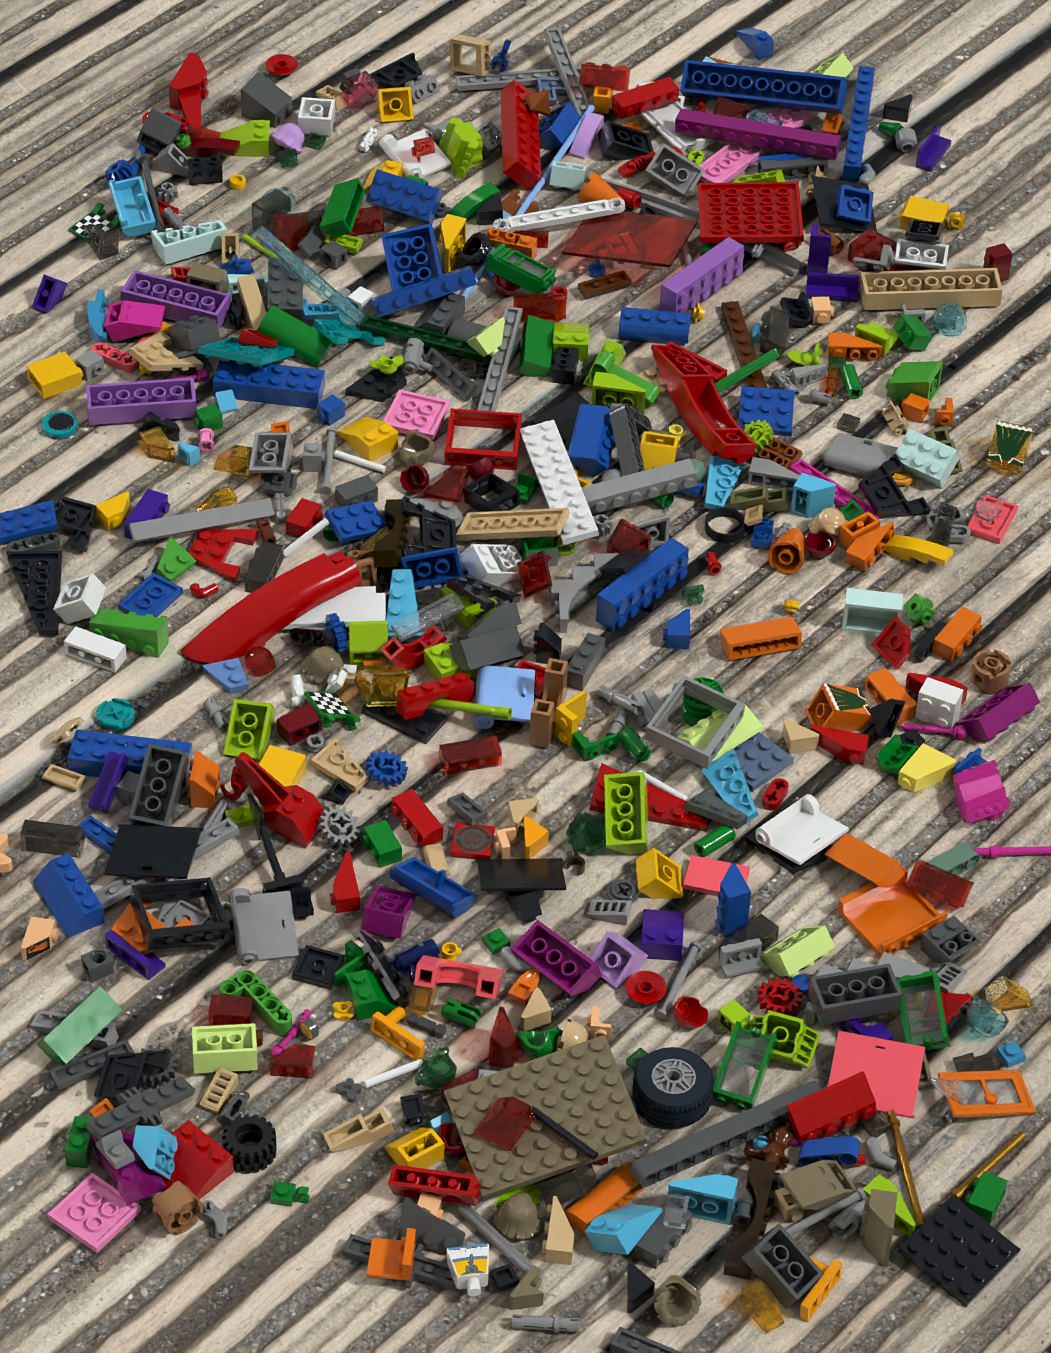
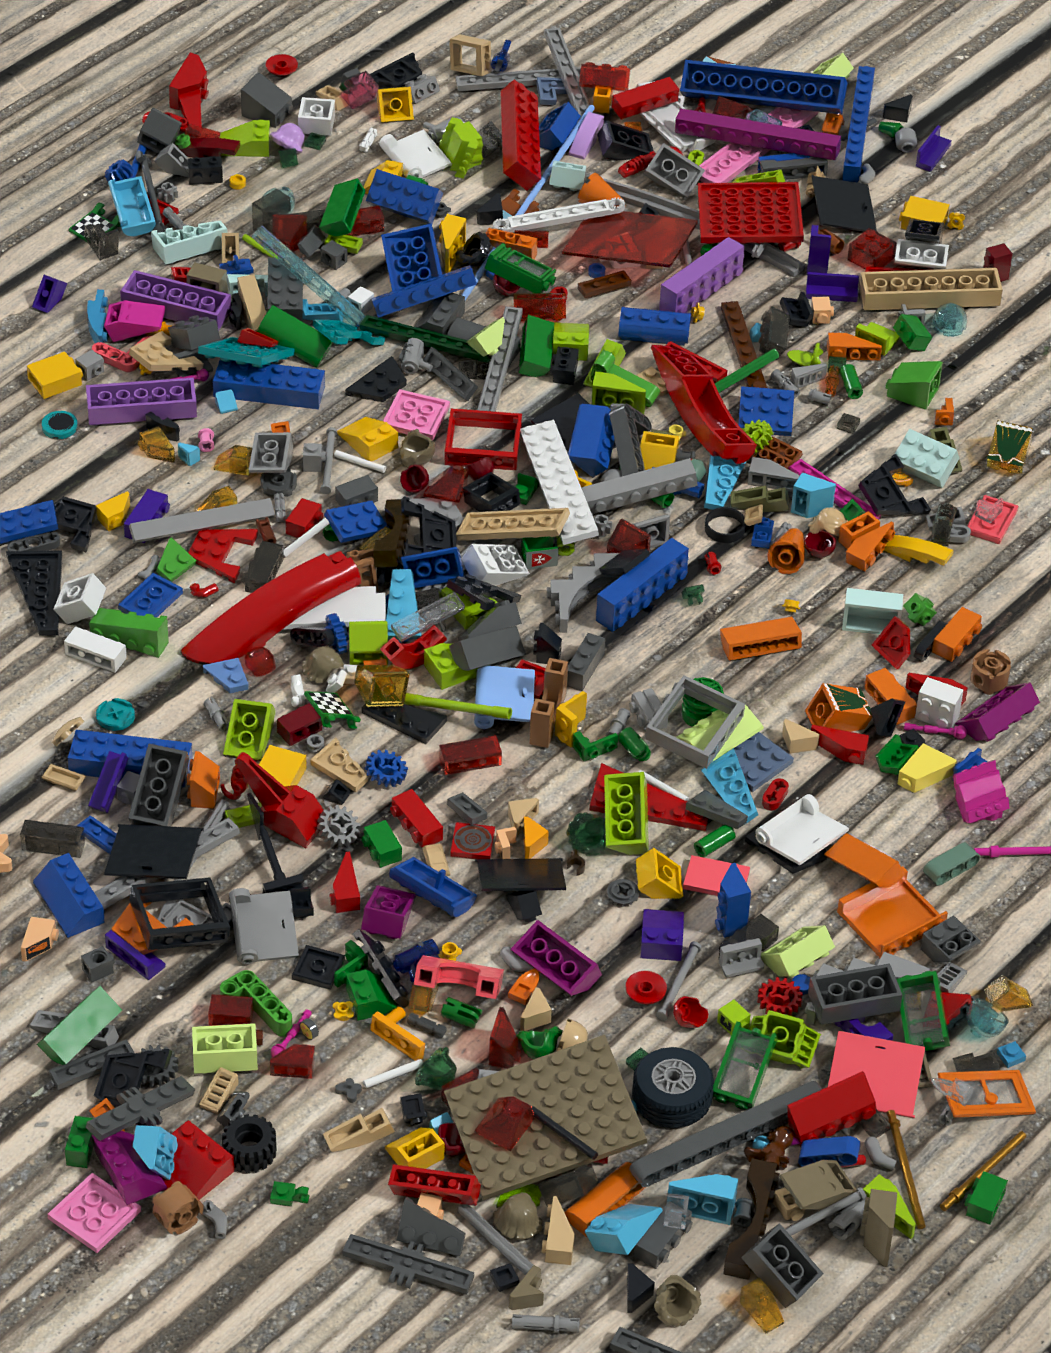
light grey slope [96,1130,135,1170] -> none
green brick [194,404,223,431] -> none
blue brick [317,394,345,426] -> none
orange bracket [367,1228,416,1281] -> none
lime plate [369,355,404,374] -> none
red arch [396,672,474,720] -> none
clear red bracket [411,136,435,163] -> none
white torso [447,1244,489,1296] -> none
green slope [449,182,500,221] -> none
green plate [482,928,510,955] -> none
clear red slope [517,550,553,598] -> none
dark orange slope [525,89,550,116] -> none
light nougat bracket [586,1006,612,1040] -> none
light grey slope [587,900,632,925] -> none
lavender slope [590,931,648,988] -> none
light grey pin [597,685,644,715] -> none
red cone [617,188,642,209] -> none
blue slope [663,609,690,649] -> none
blue slope [736,27,774,60] -> none
light orange piece [800,1257,842,1322] -> none
light grey door [821,433,898,477] -> none
blue plate [836,185,874,225] -> none
light grey bracket [853,244,895,272] -> none
tan hinge [882,400,909,436] -> none
black plate [898,1195,1021,1307] -> none
orange brick [901,393,930,423] -> none
clear red brick [907,859,974,909] -> none

